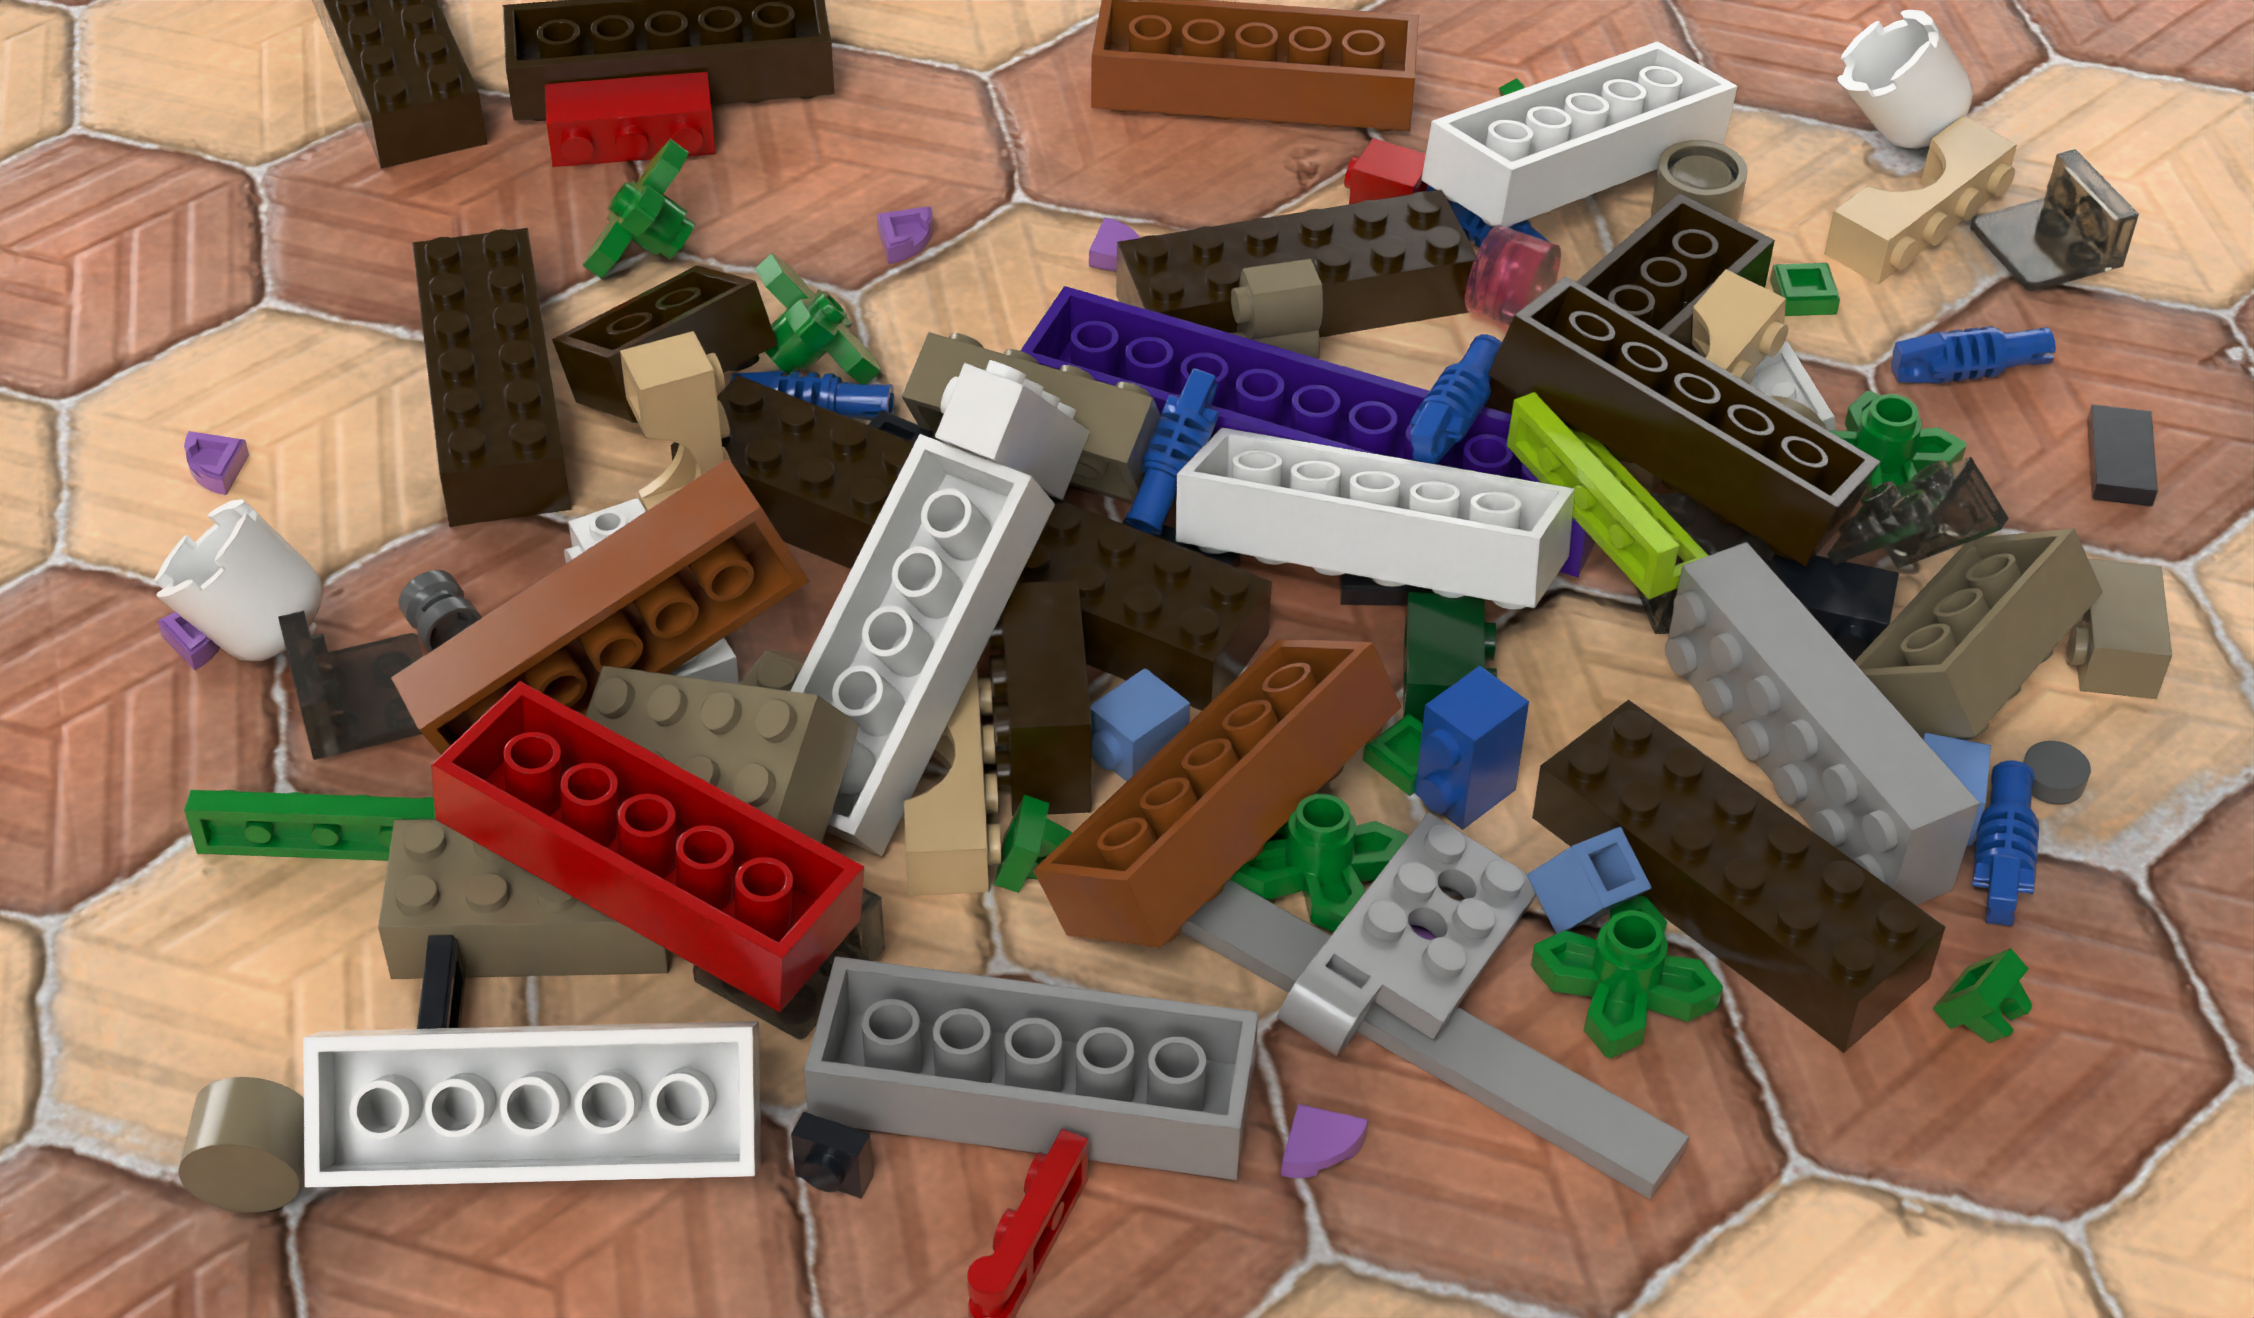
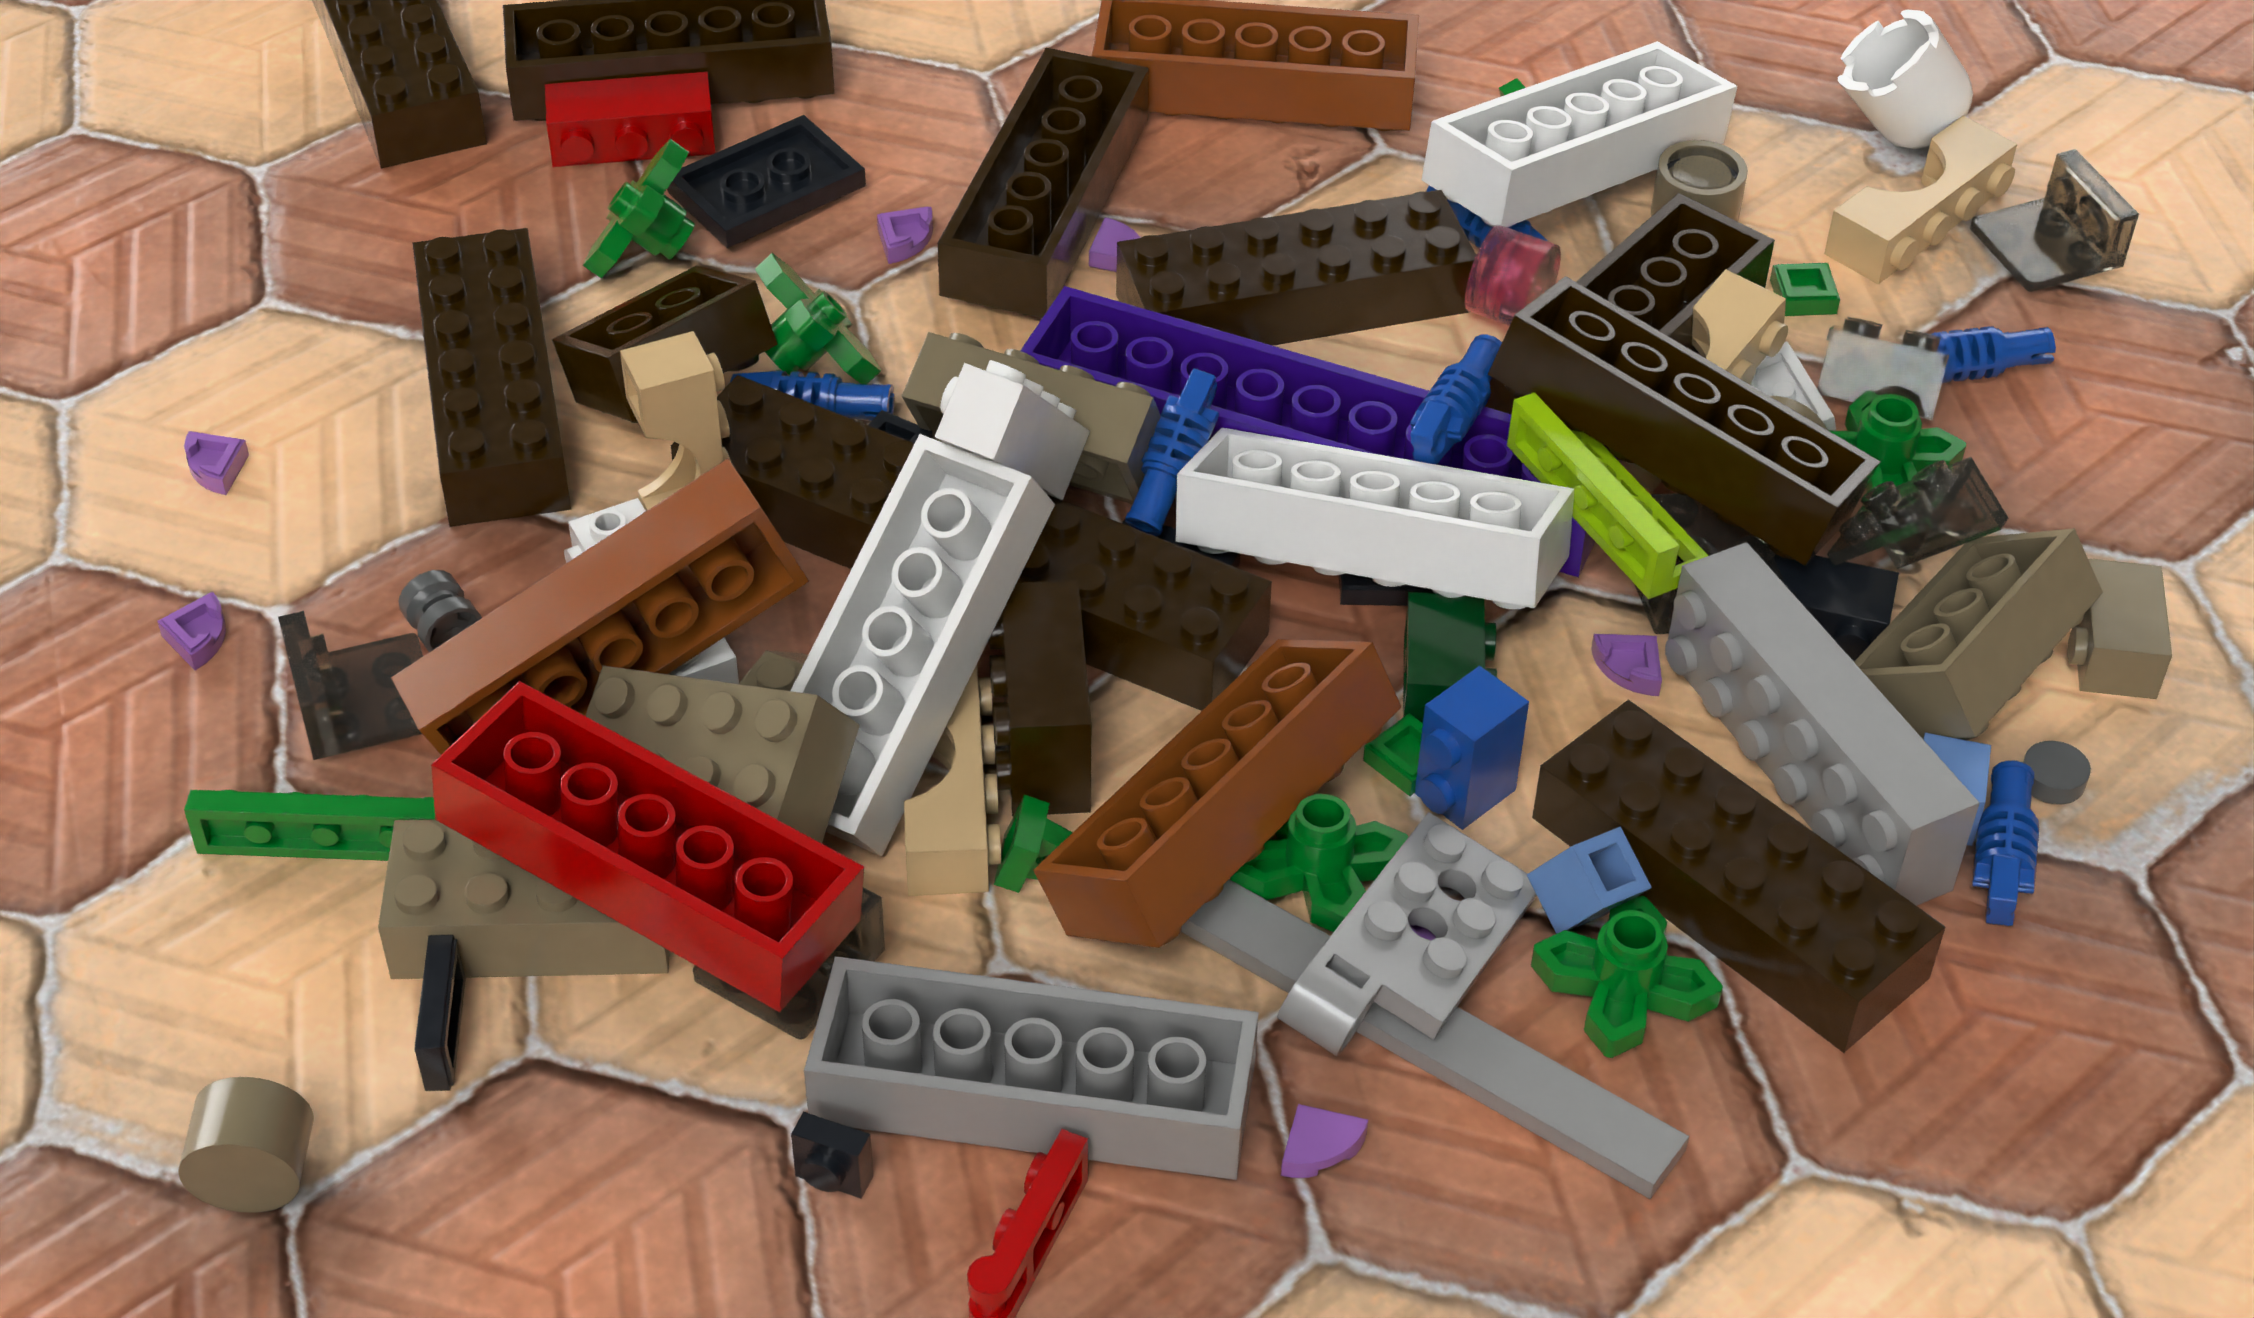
white cylinder [155,499,323,661] -> none
white brick [303,1021,761,1187] -> none
medium blue brick [1090,668,1190,782] -> none
dark tan brick [1230,259,1323,359] -> none
brick [1344,138,1429,204] -> none
green tile [1933,948,2032,1043] -> none
black tile [2087,404,2158,506] -> none
none -> black plate [667,115,866,248]
none -> dark brown brick [937,48,1149,318]
none -> medium lavender tile [1591,634,1662,696]
none -> clear smoke bracket [1817,316,1950,420]

